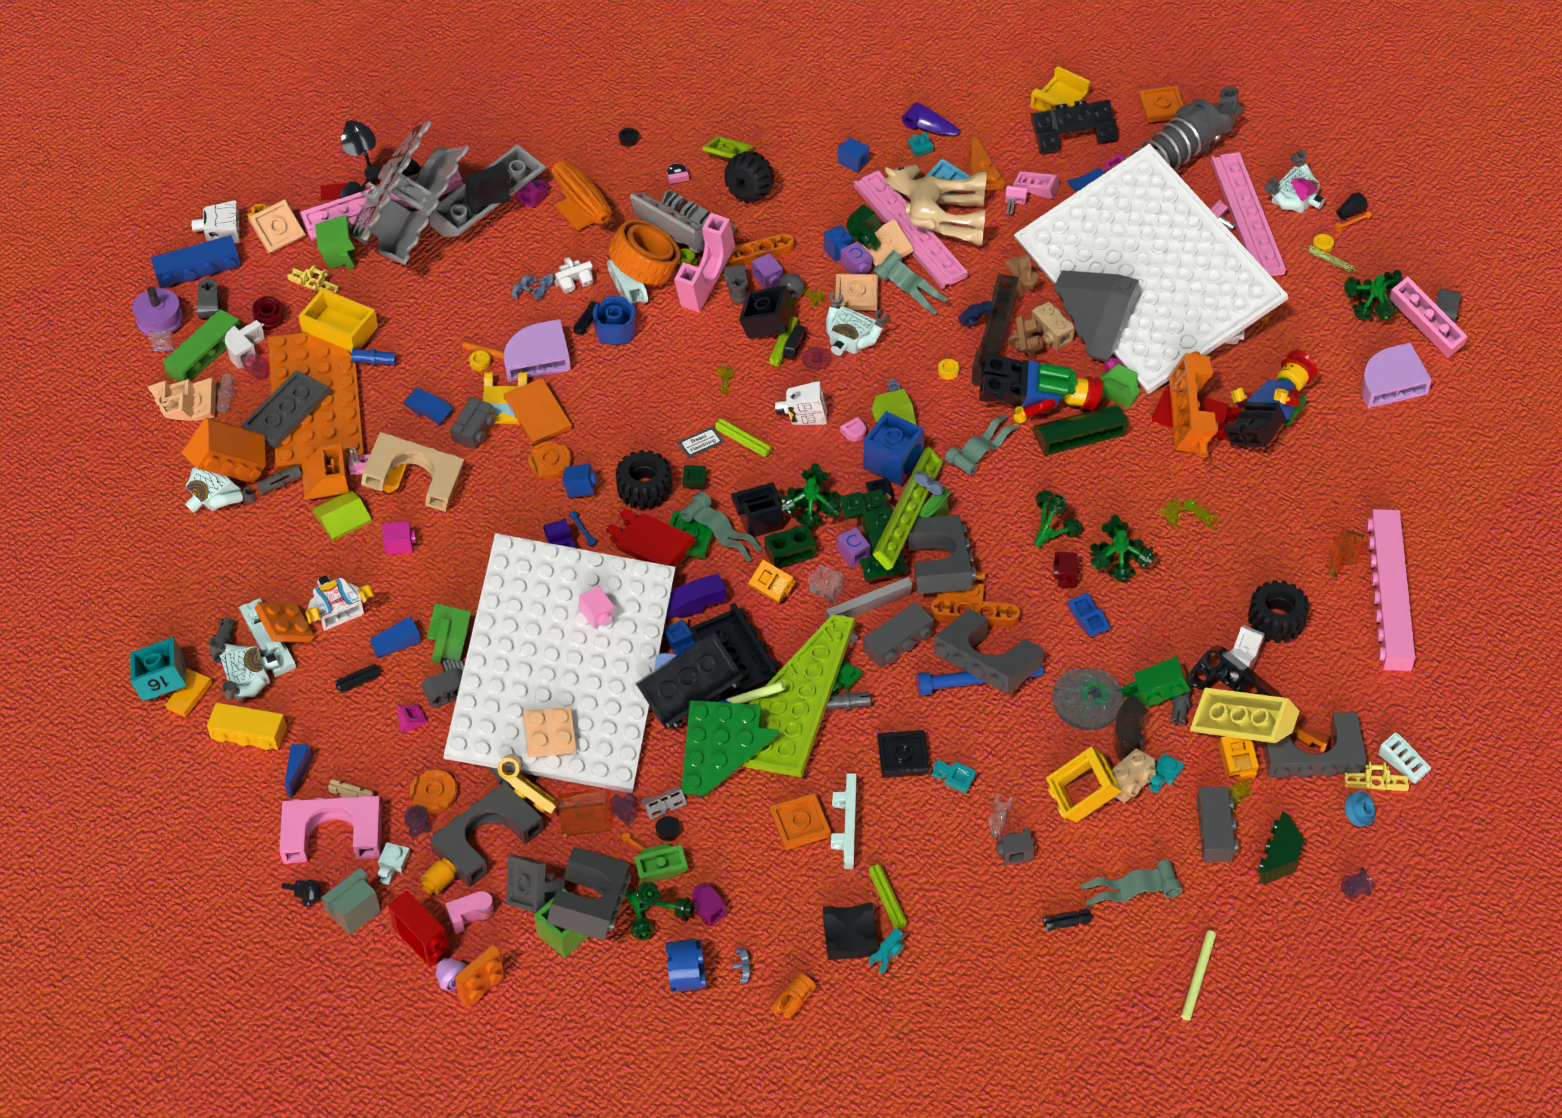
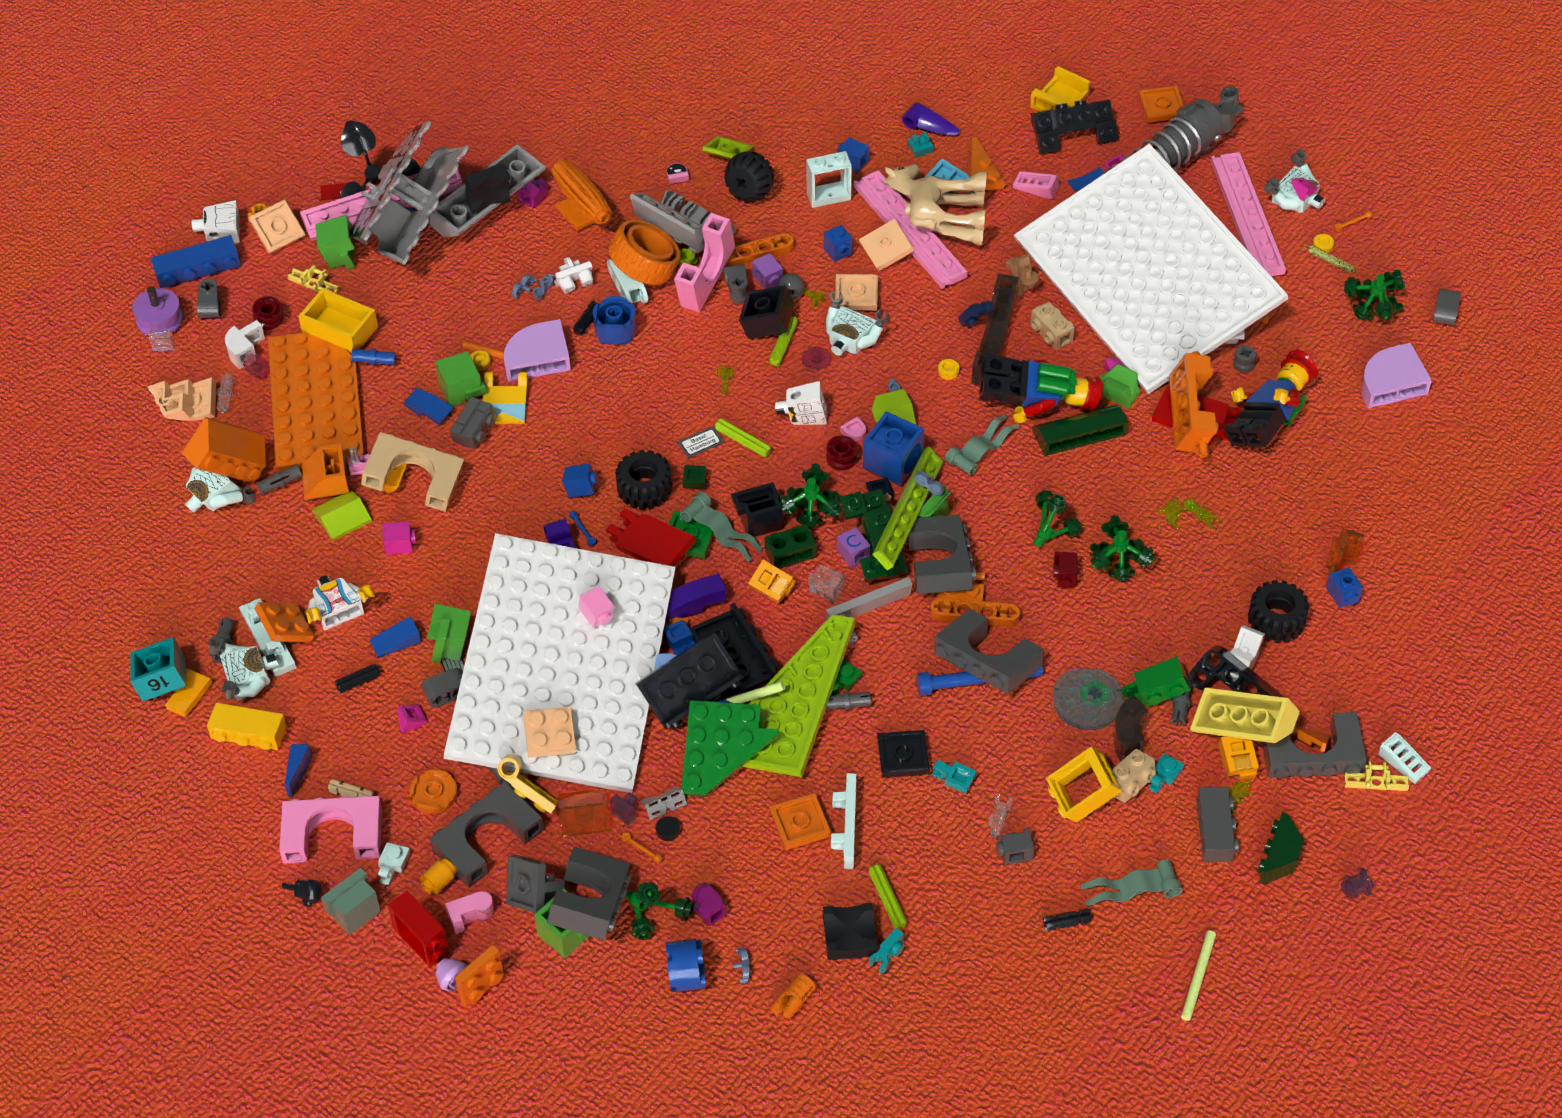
bright green brick [163,309,242,382] -> none
dark grey tile [241,370,331,448] -> none
brick [404,805,432,837] -> none
orange tile [504,378,572,446] -> none
orange tile [528,441,572,480] -> none
black tile [619,128,639,147] -> none
bright green slope [634,843,688,883] -> none
black beam [783,325,808,361] -> none
medium lavender brick [841,241,872,274] -> none
dark green brick [846,204,882,251] -> none
dark grey brick [863,602,934,668] -> none
sand green flag [873,250,948,315] -> none
bright pink piece [1005,185,1027,215] -> none
medium nougat hips [1008,316,1044,359] -> none
dark grey slope [1054,270,1141,362] -> none
blue slope [1067,593,1111,638] -> none
bright pink piece [1210,200,1235,231] -> none
black cone [1336,192,1367,220] -> none
dark azure plate [1345,791,1375,827] -> none
bright pink brick [1366,509,1415,671] -> none
bright pink brick [1389,276,1467,358] -> none
none -> bright green plate [435,351,487,407]
none -> light aqua window [806,151,851,208]
none -> dark red wheel [826,435,857,470]
none -> dark grey wheel [1233,345,1257,372]
none -> blue brick [1326,567,1363,608]

